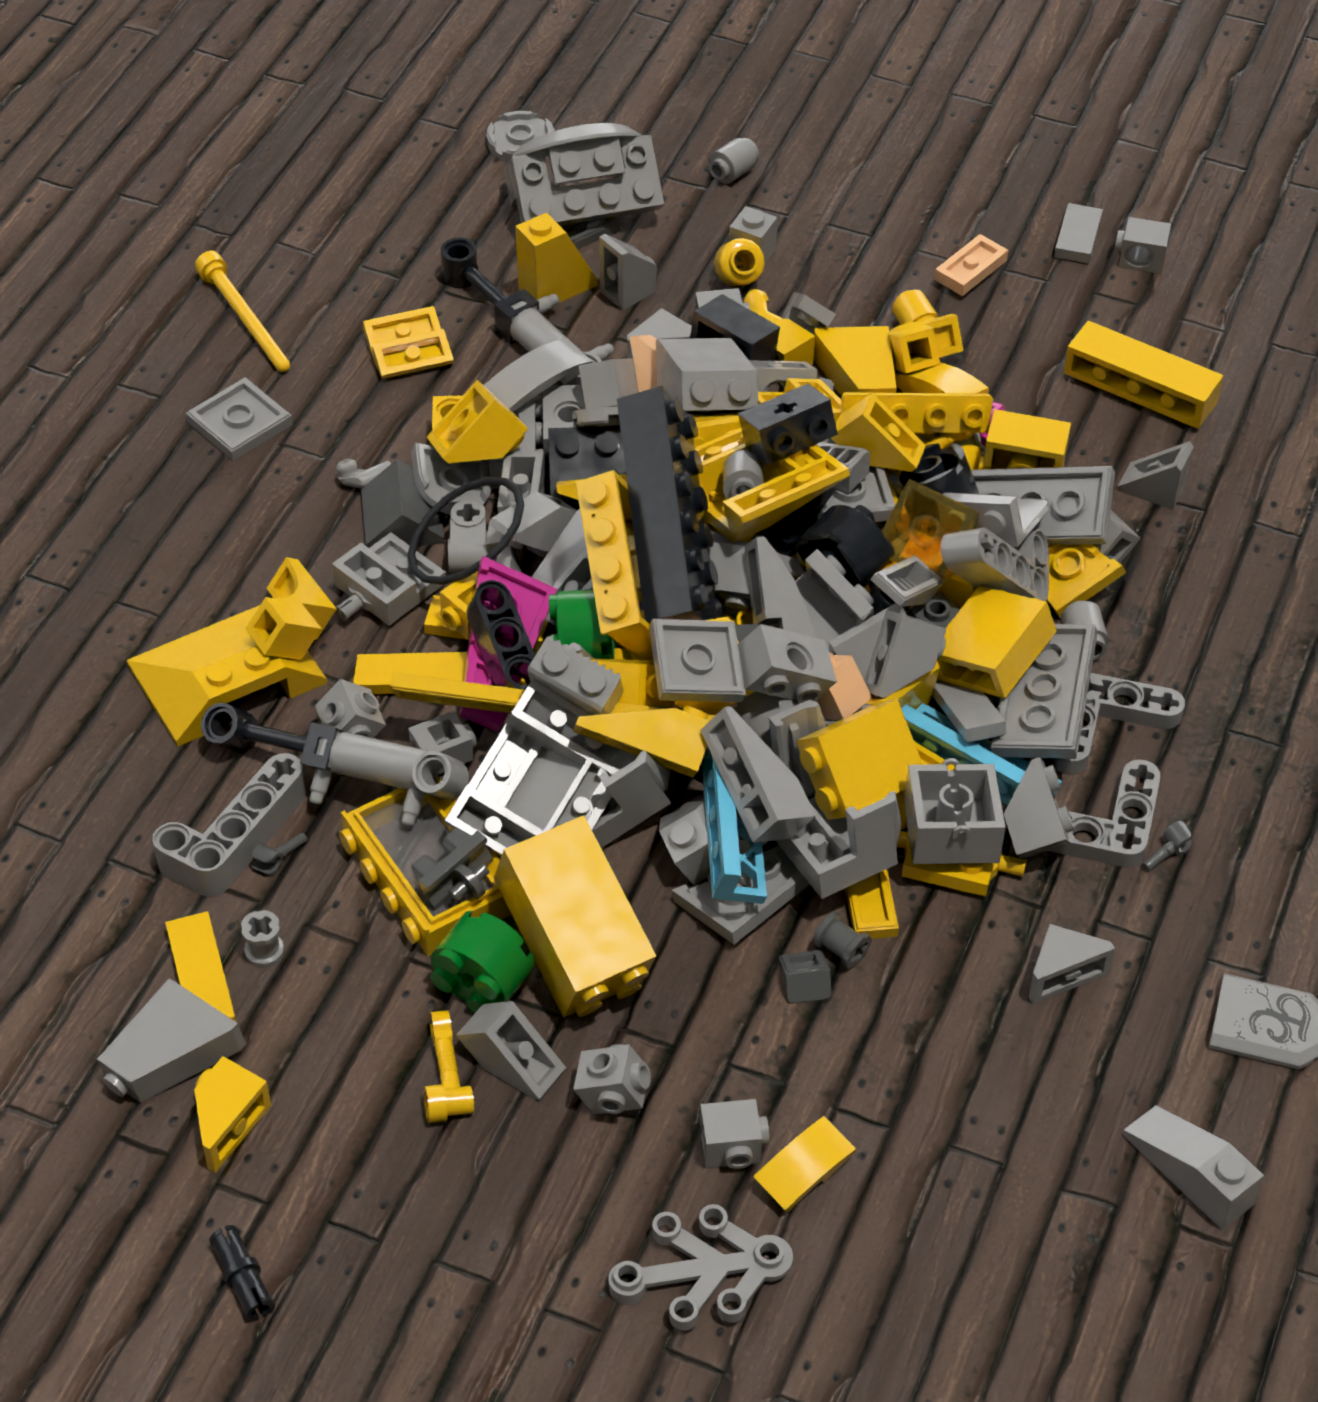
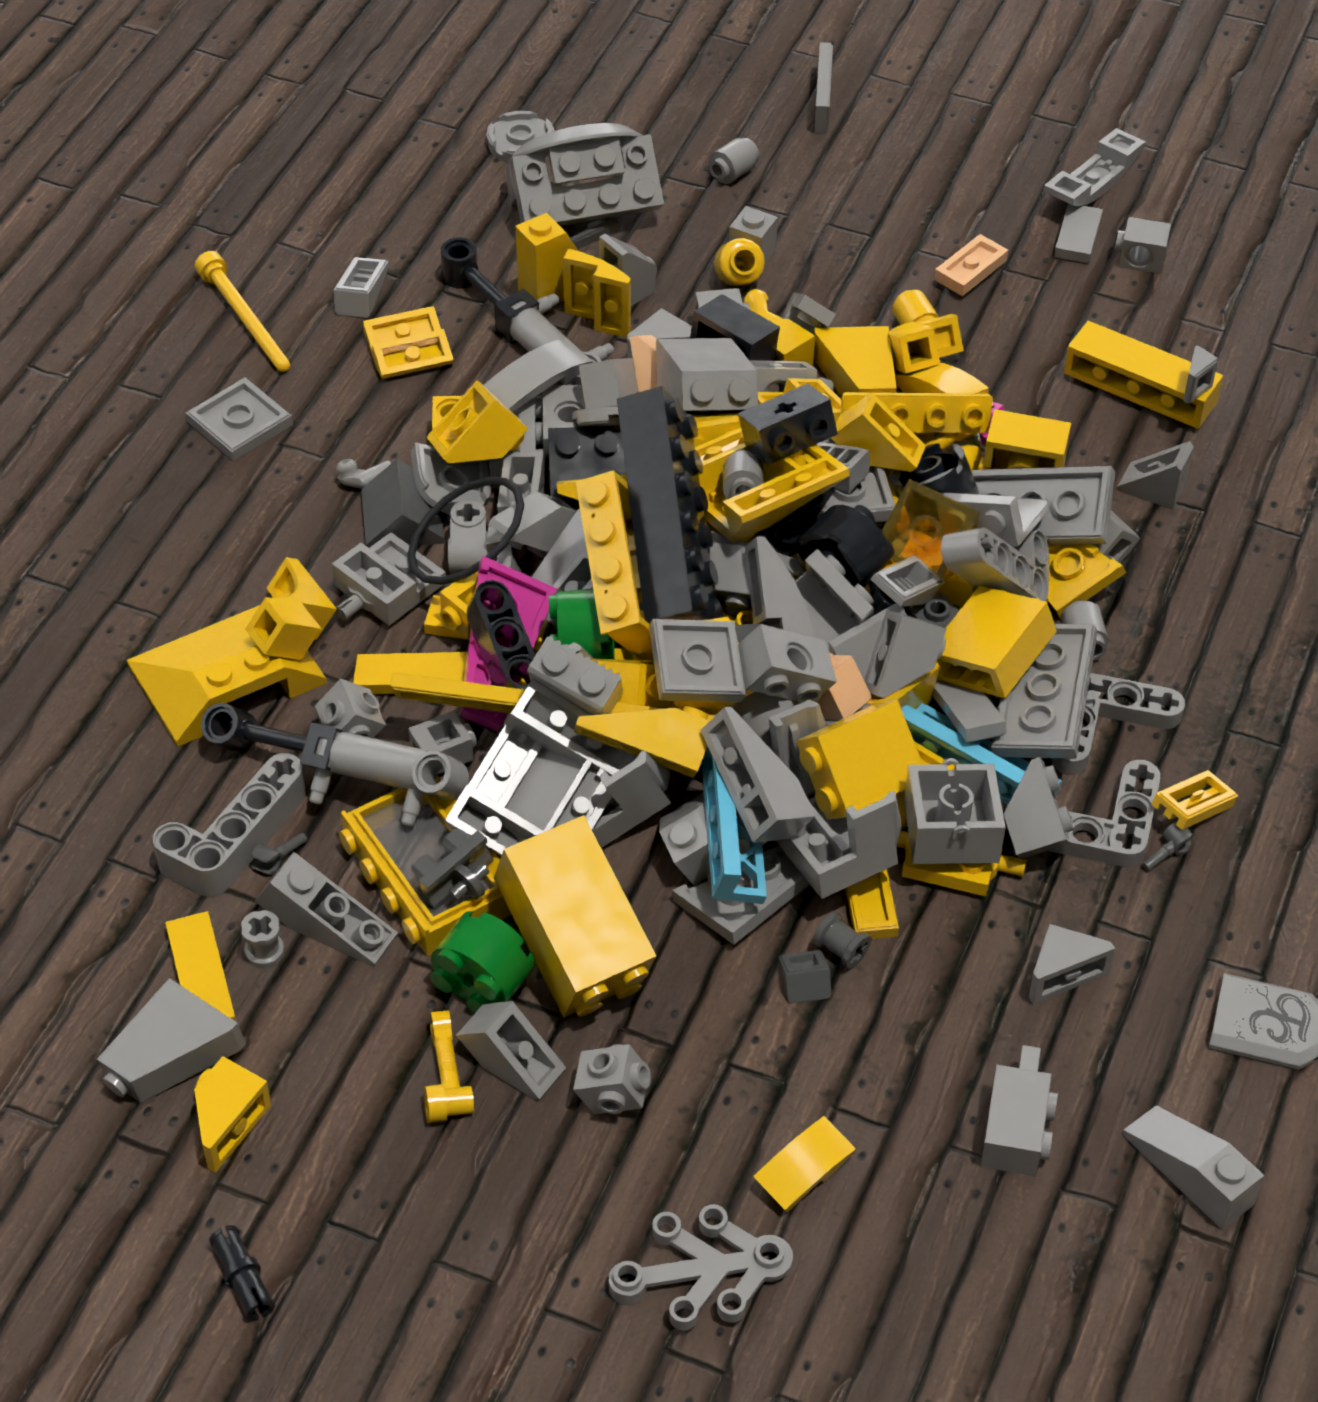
light grey brick [700,1099,770,1169] -> none
none -> light grey slope [255,852,398,966]
none -> light grey slope [334,257,389,318]
none -> yellow slope [563,248,631,338]
none -> light grey tile [814,42,833,134]
none -> light grey hinge [981,1045,1058,1176]
none -> light grey slope [1043,128,1146,206]
none -> yellow tile [1151,770,1238,830]
none -> light grey slope [1183,346,1218,404]

